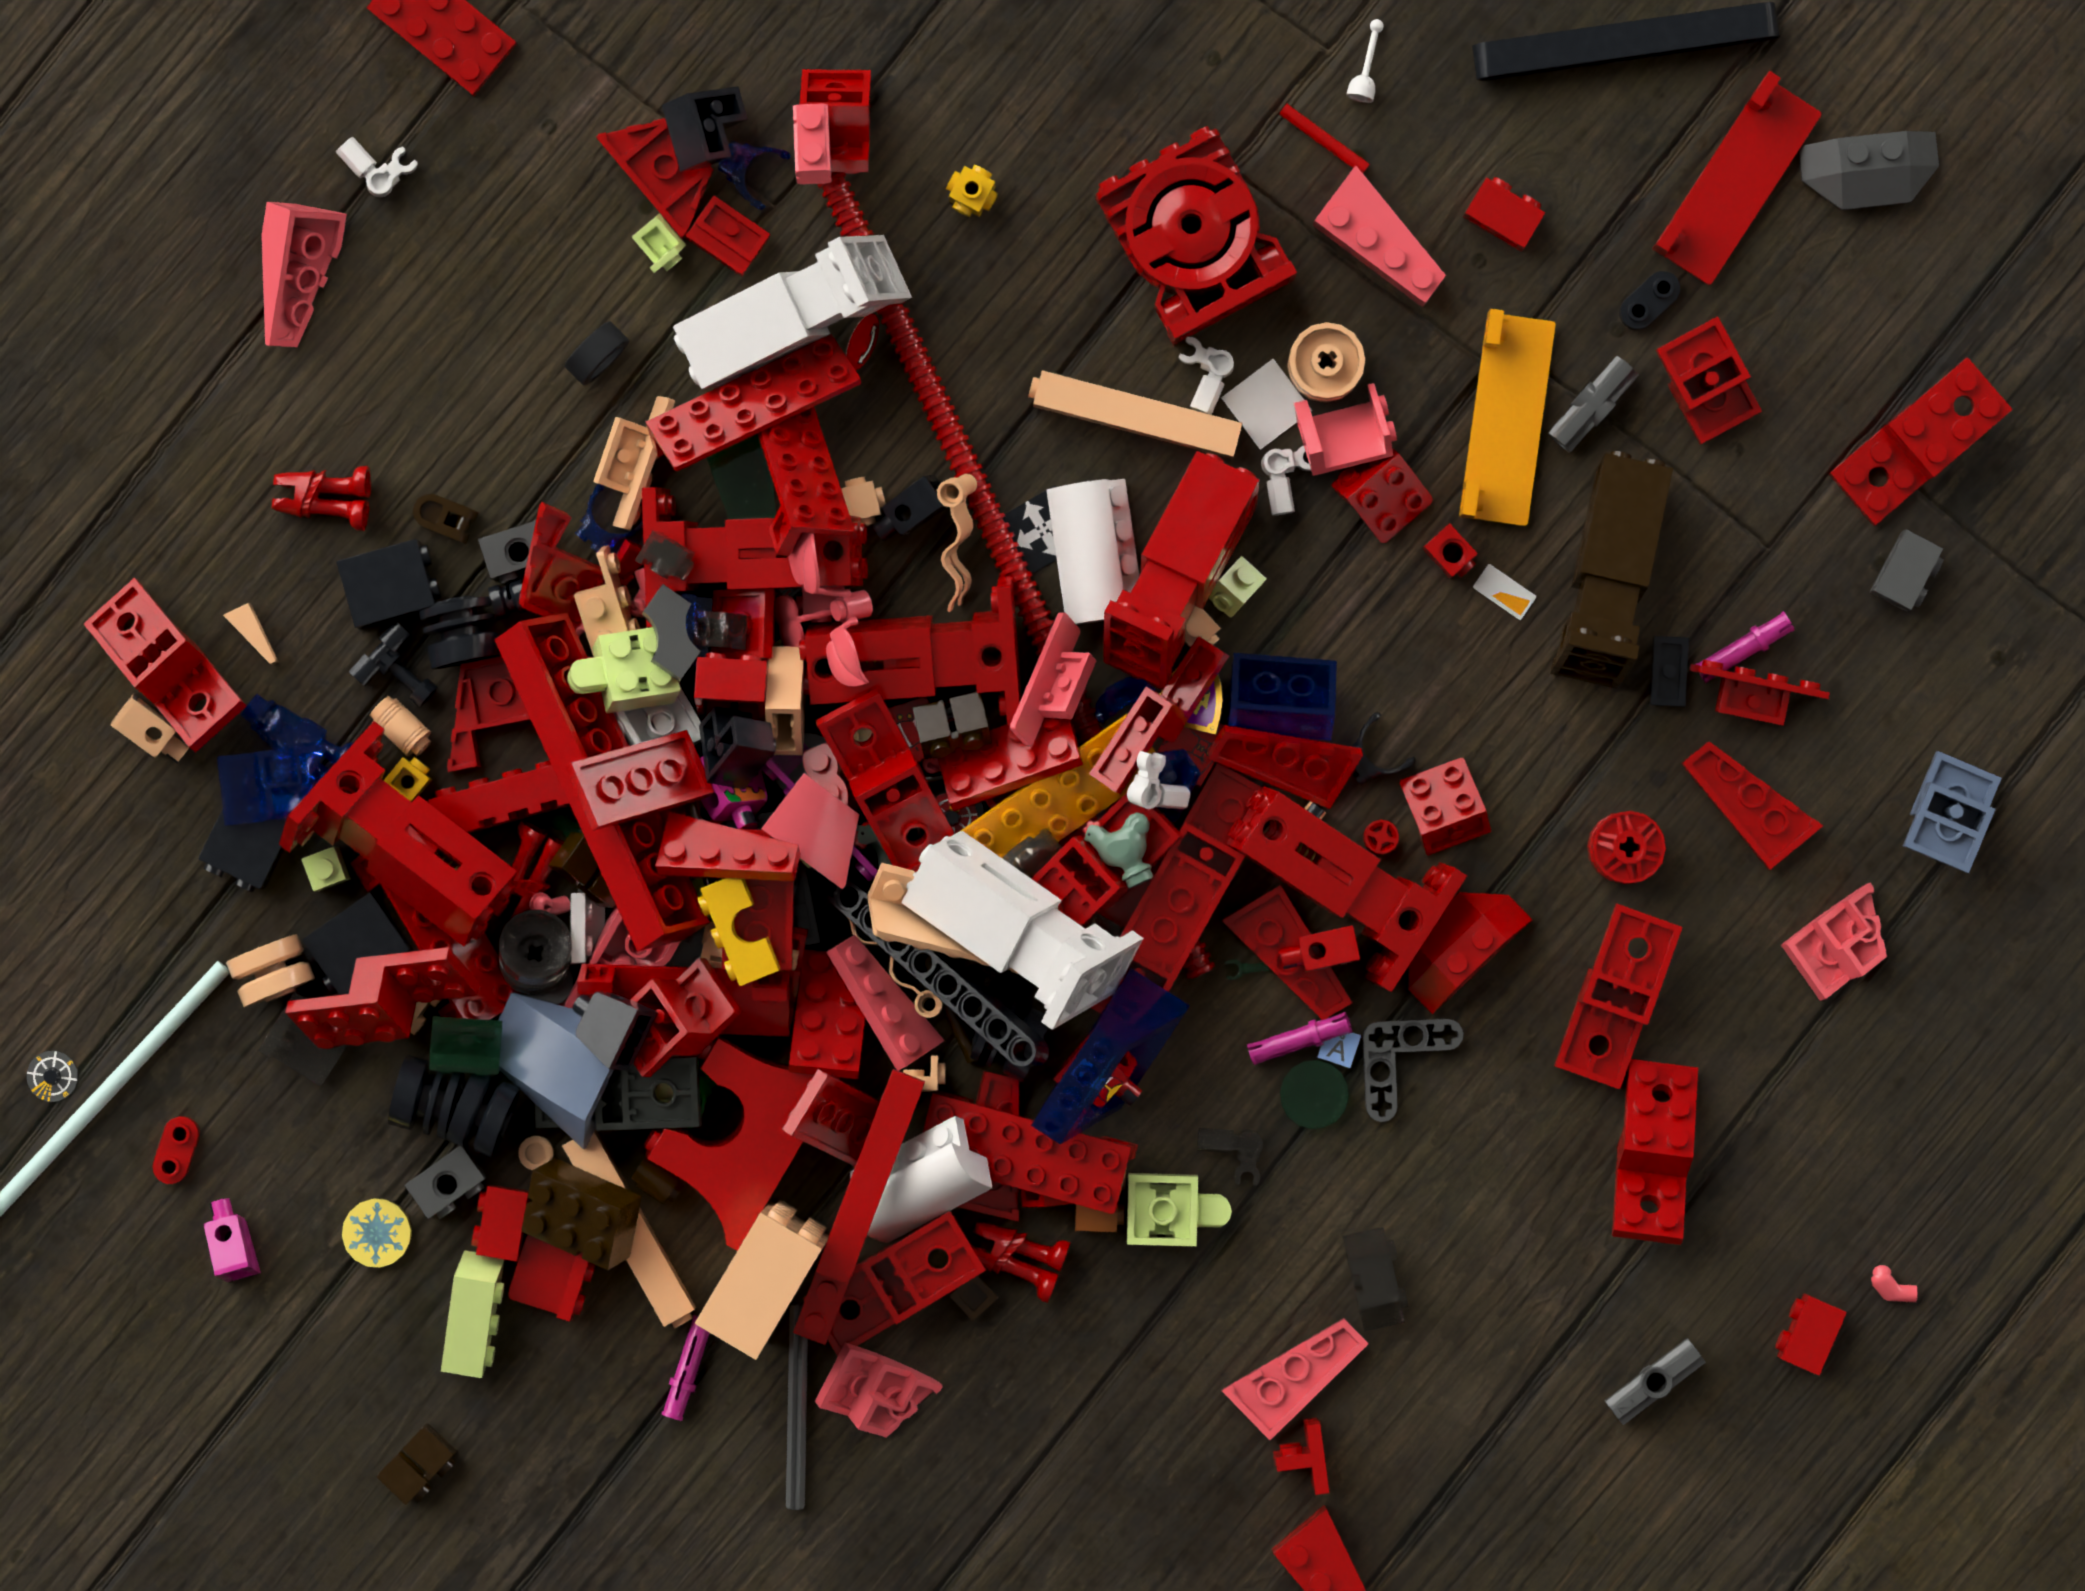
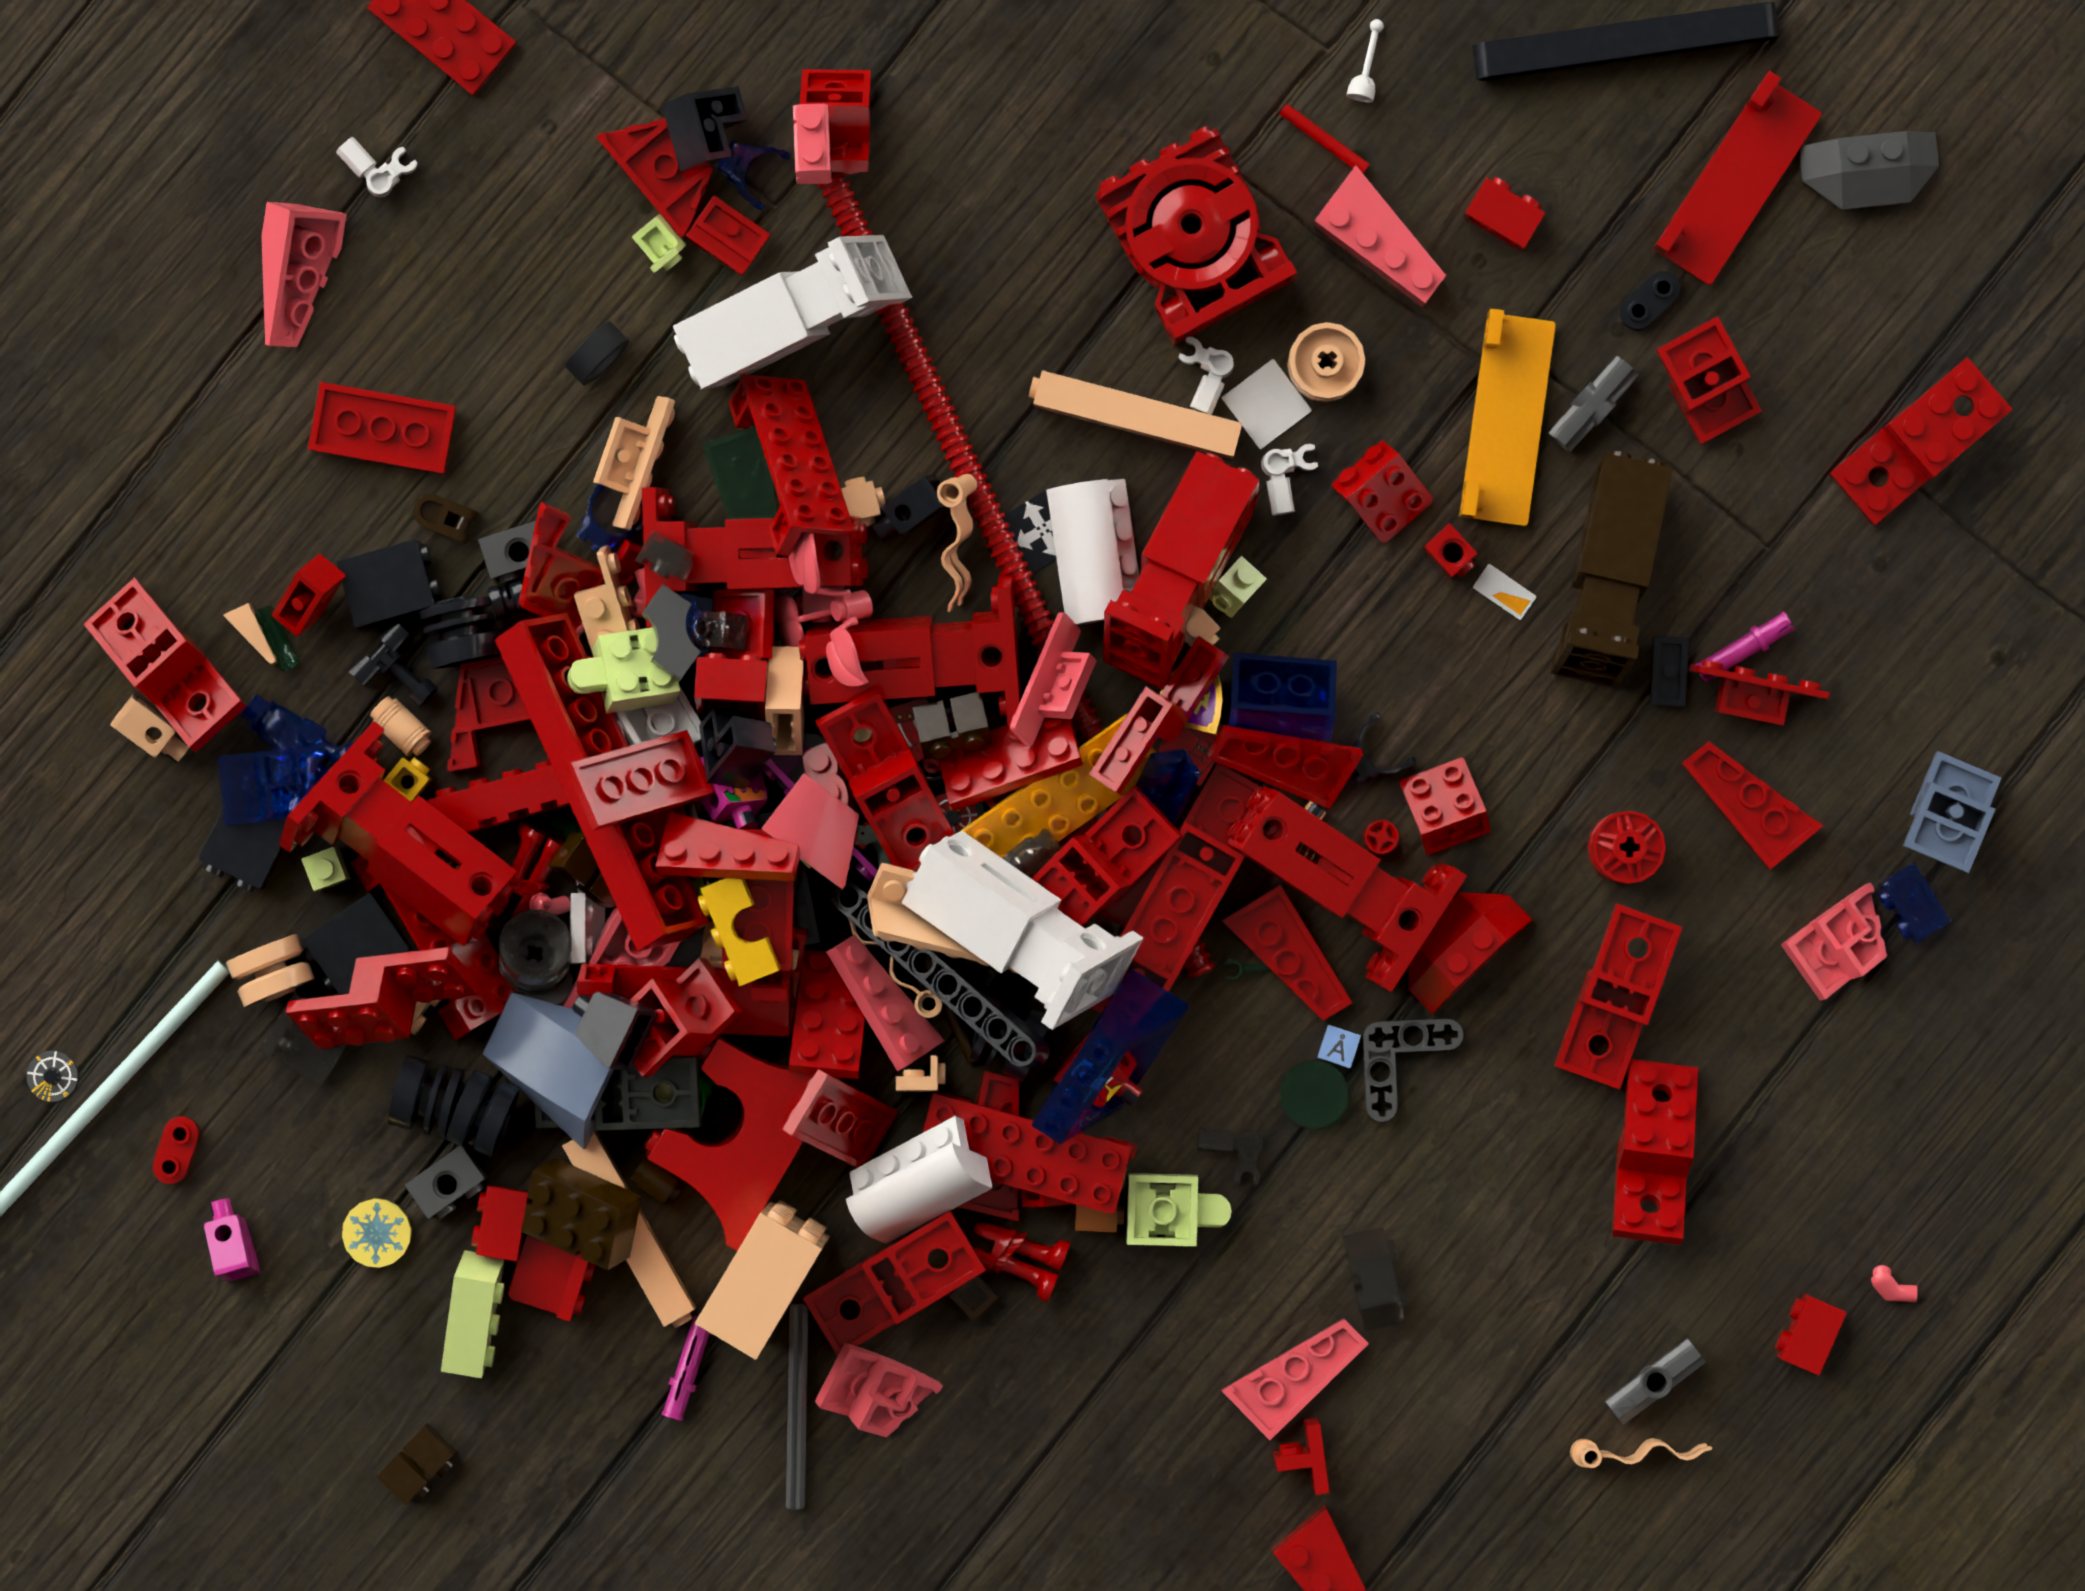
red piece [271,466,371,531] -> none
clear green bracket [429,1016,502,1076] -> none
light nougat tile [519,1136,554,1170] -> none
red bracket [646,334,861,471] -> none
red slope [793,1069,925,1345] -> none
red sticker [846,314,879,370] -> none
yellow brick [946,165,998,217] -> none
sand green animal [1083,812,1154,889] -> none
clear blue helmet [1095,677,1155,724] -> none
white bar [1127,751,1190,809] -> none
dark pink pin [1247,1012,1352,1065] -> none
red torso [1279,925,1360,972] -> none
coral panel [1294,383,1397,476] -> none
dark grey brick [1869,529,1944,612] -> none
none -> clear green axle [255,605,299,671]
none -> red brick [272,554,346,637]
none -> red plate [308,382,457,474]
none -> light nougat flag [1570,1438,1712,1468]
none -> clear blue bracket [1878,862,1951,943]

